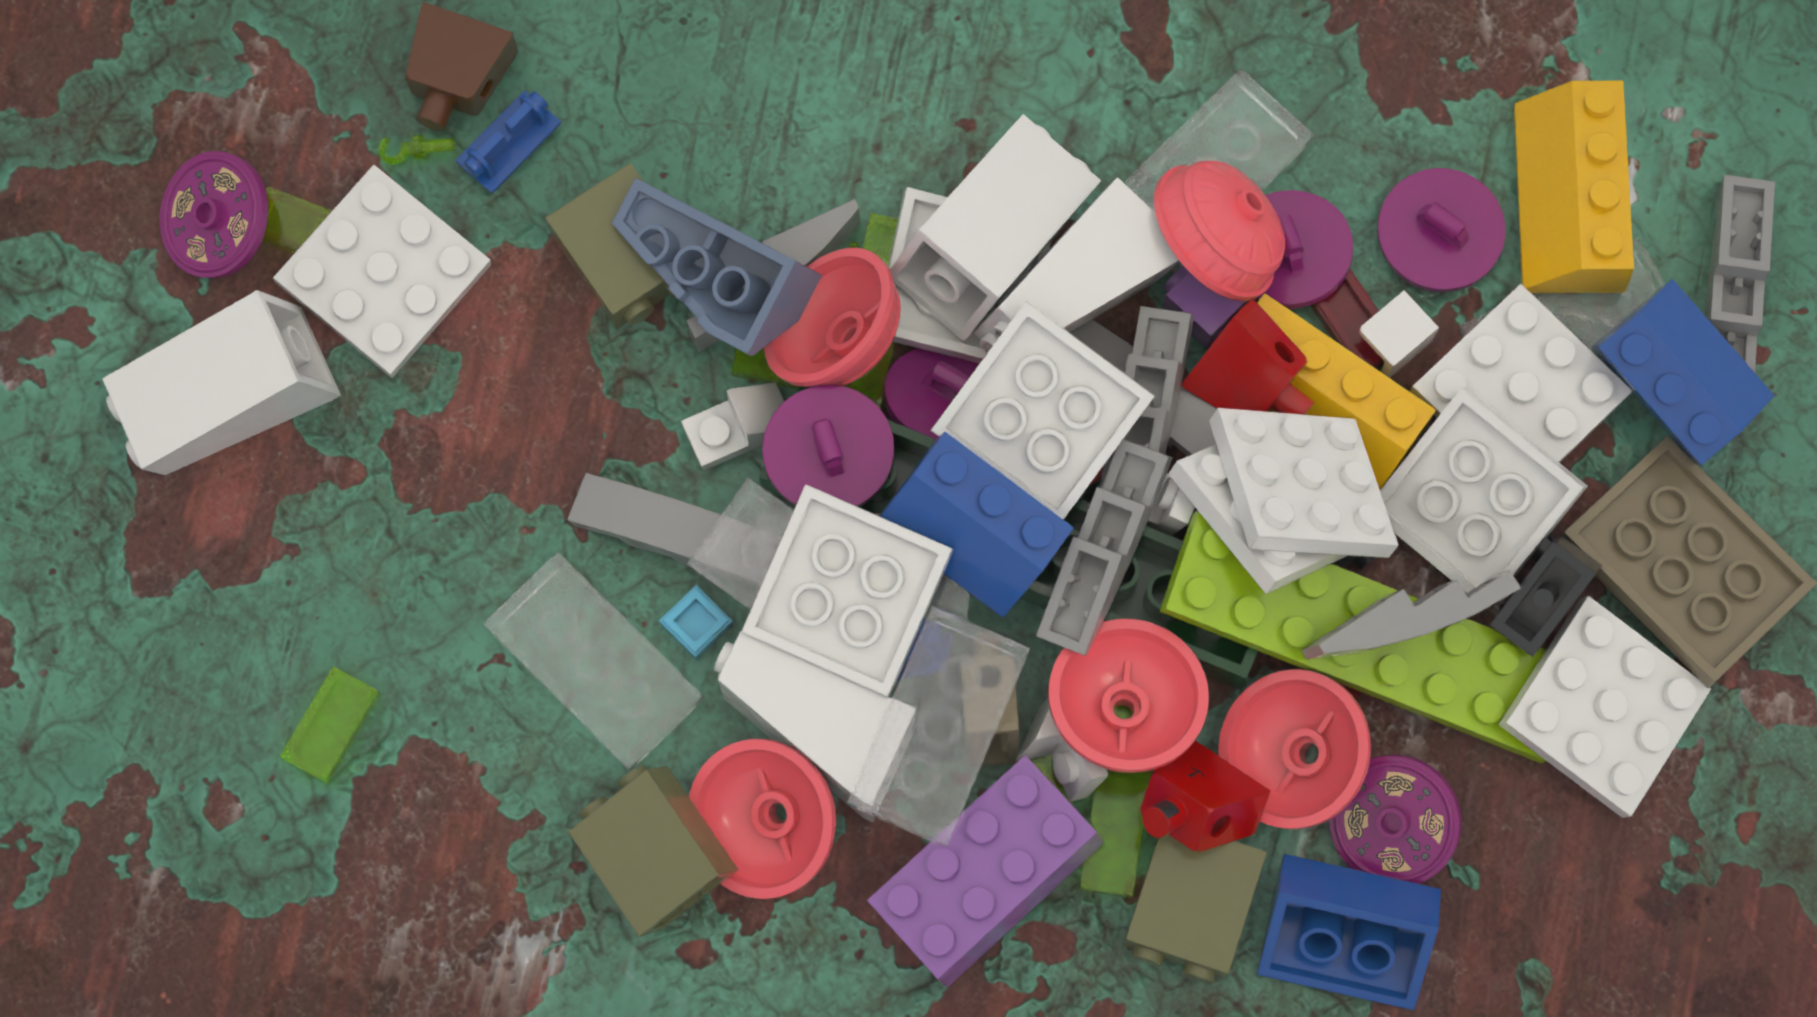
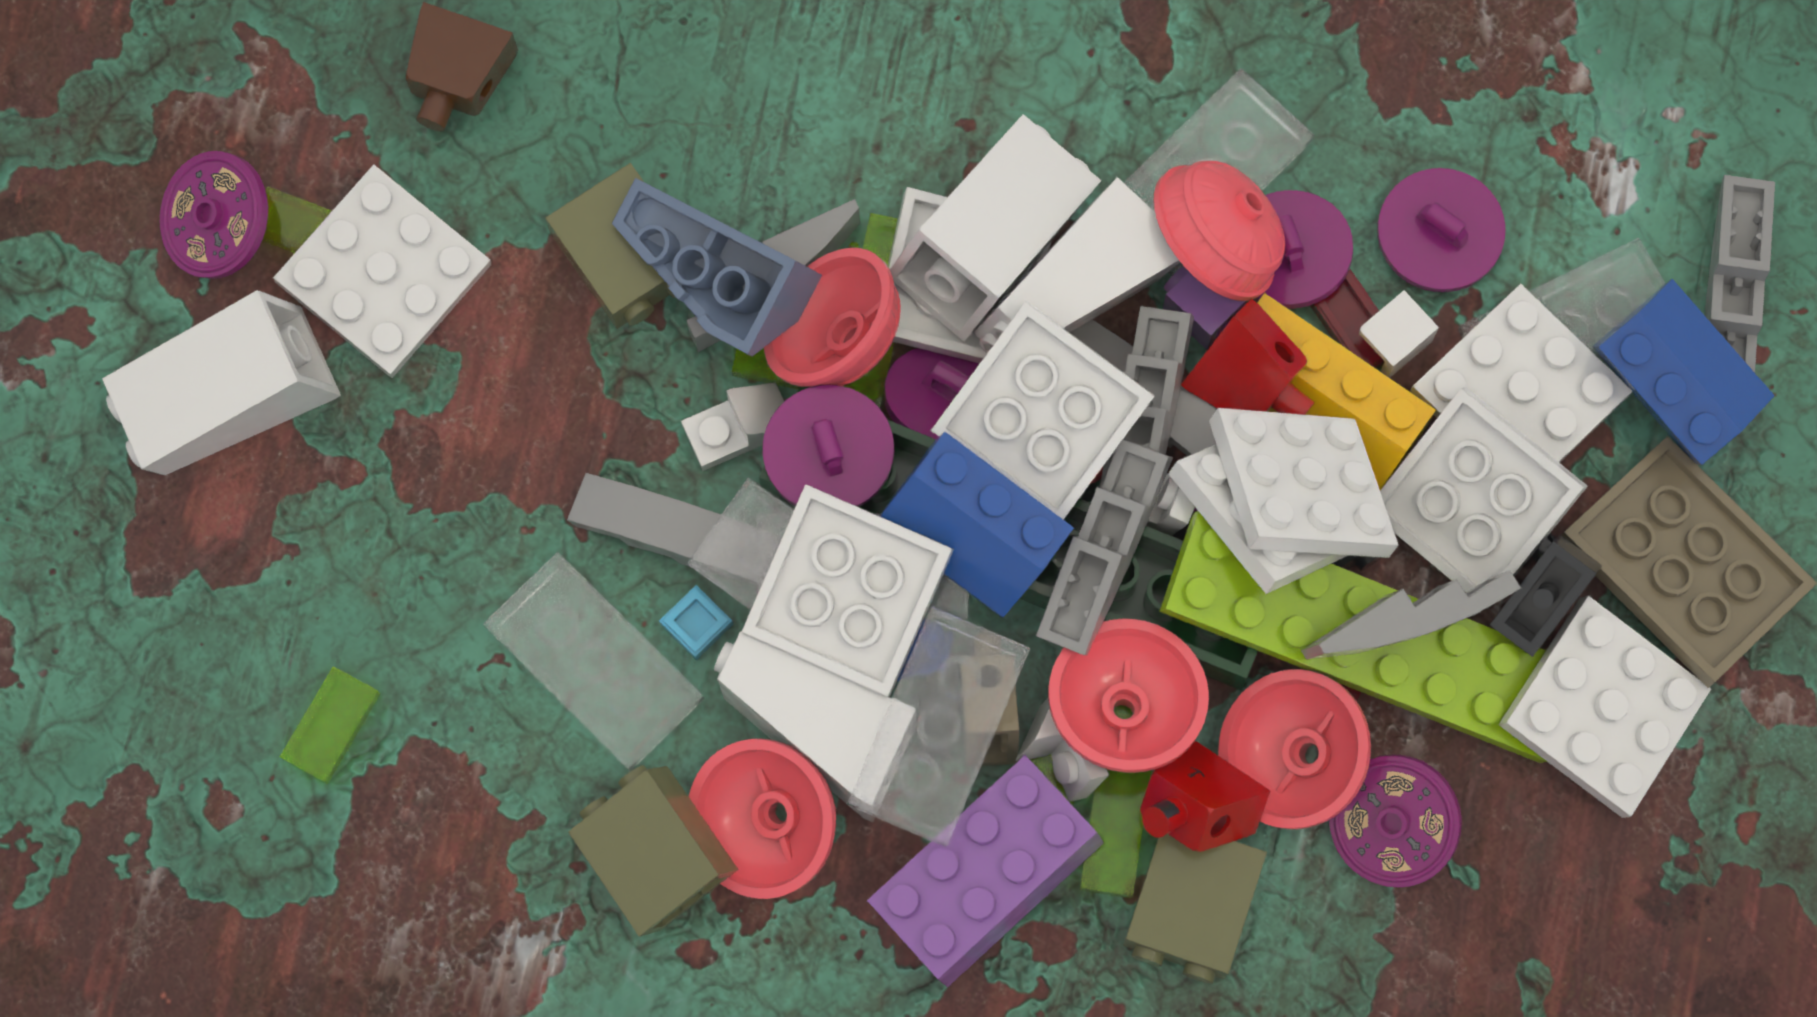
clear neon green hand [378,134,456,164] -> none
blue hinge [455,90,562,194] -> none
blue slope [1257,854,1441,1010] -> none
yellow slope [1514,80,1634,293] -> none

